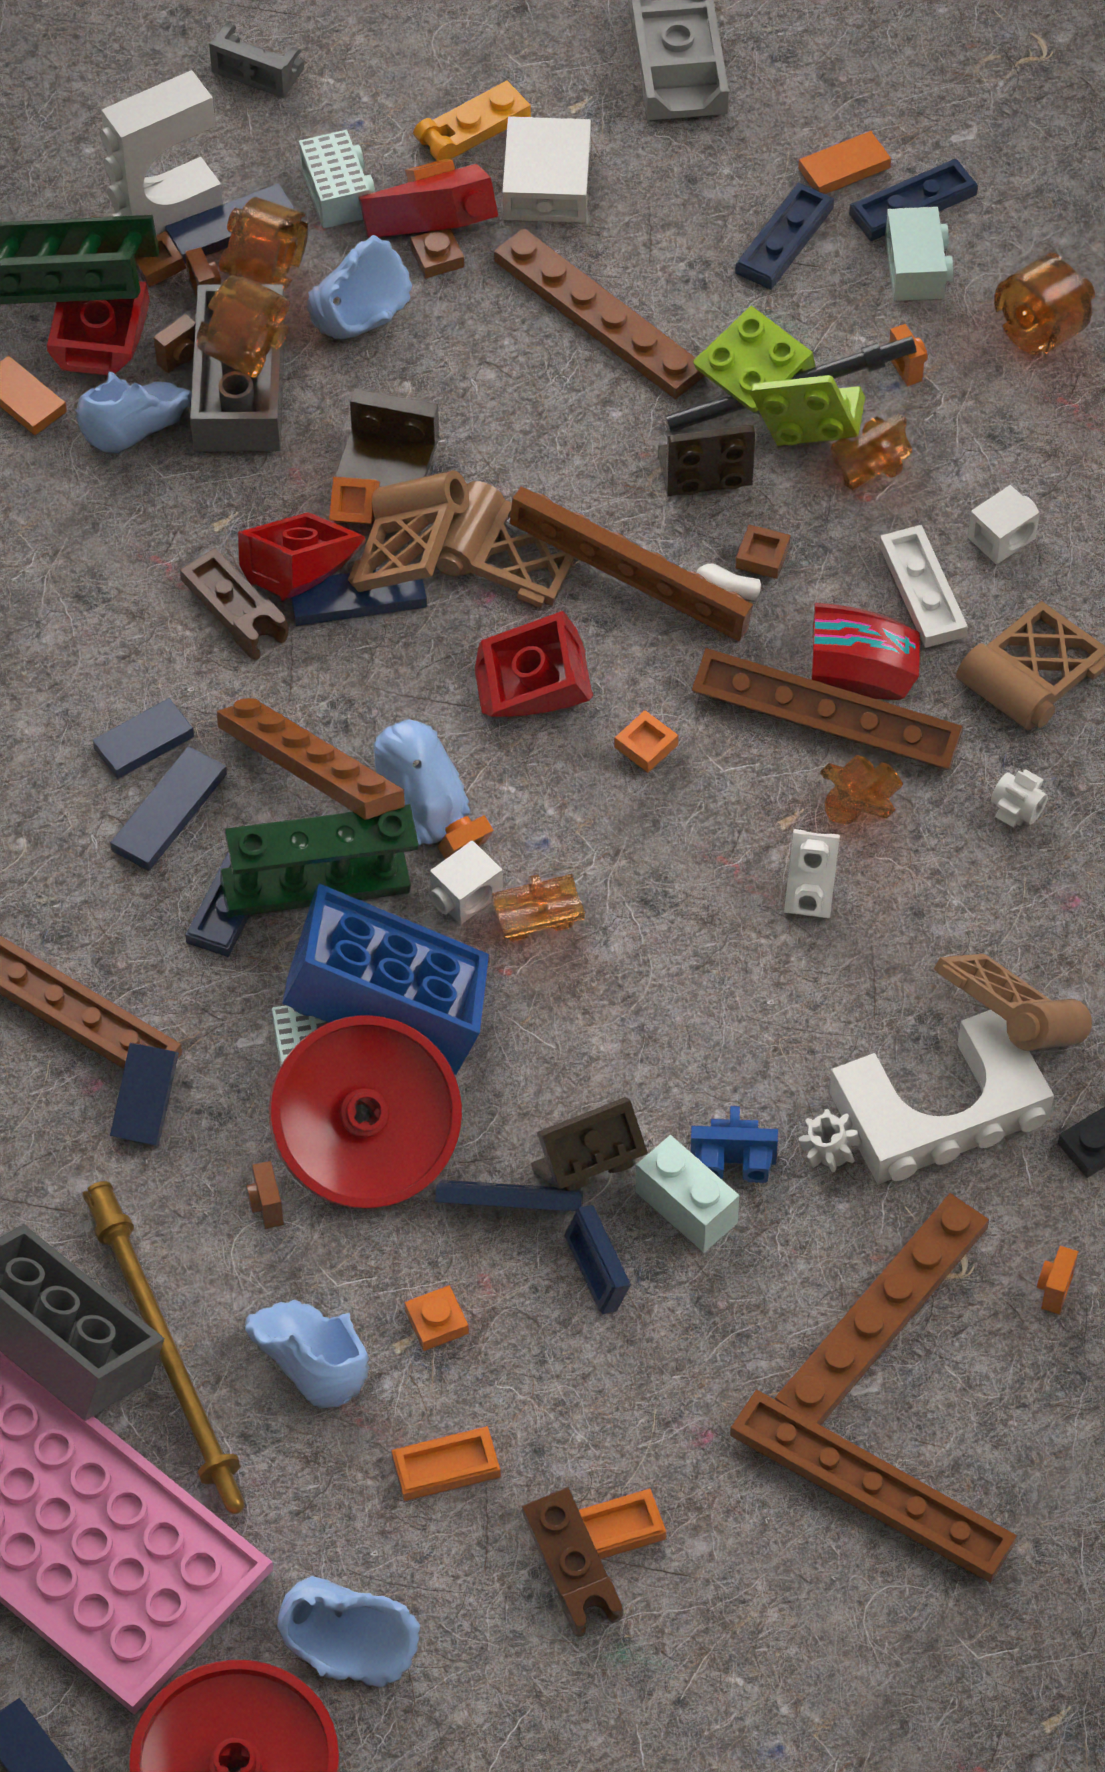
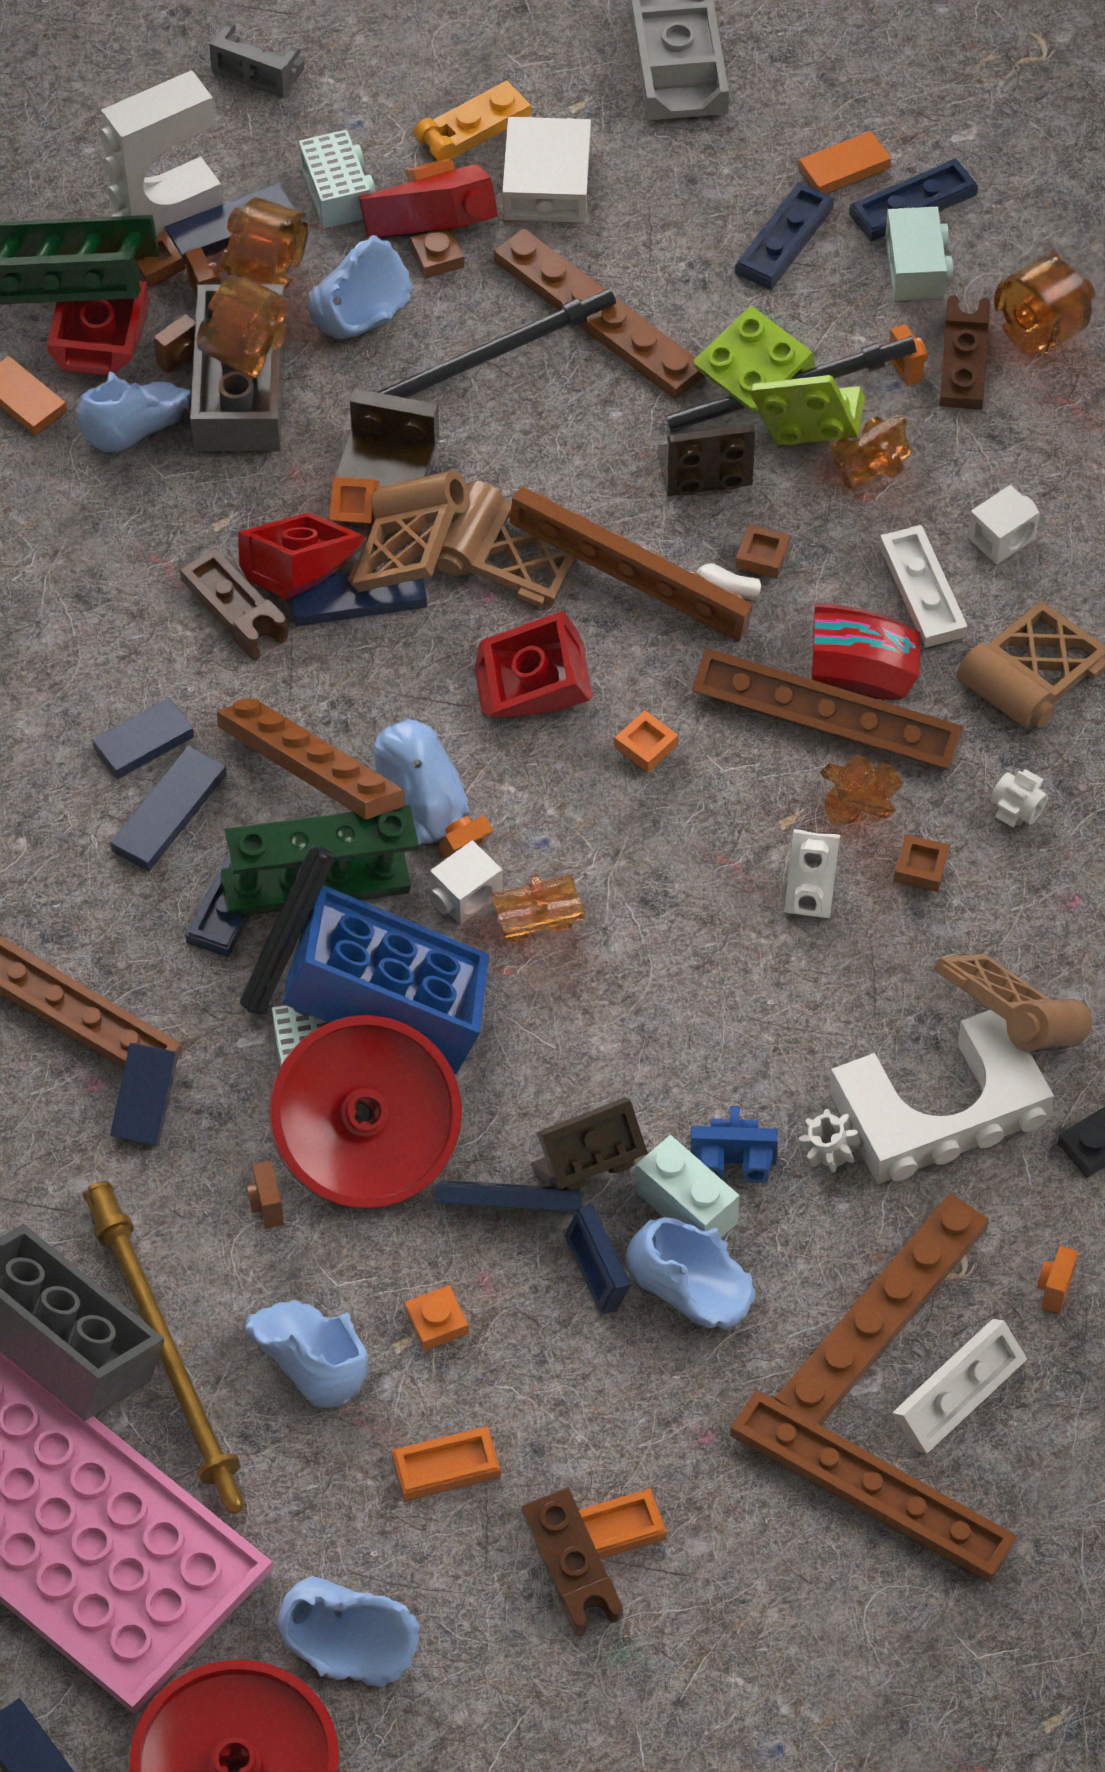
none -> black axle [240,846,335,1014]
none -> black bar [378,288,616,398]
none -> light blue piece [625,1217,755,1330]
none -> white plate [892,1319,1027,1454]
none -> dark orange plate [894,834,950,892]
none -> reddish brown plate [939,295,990,410]

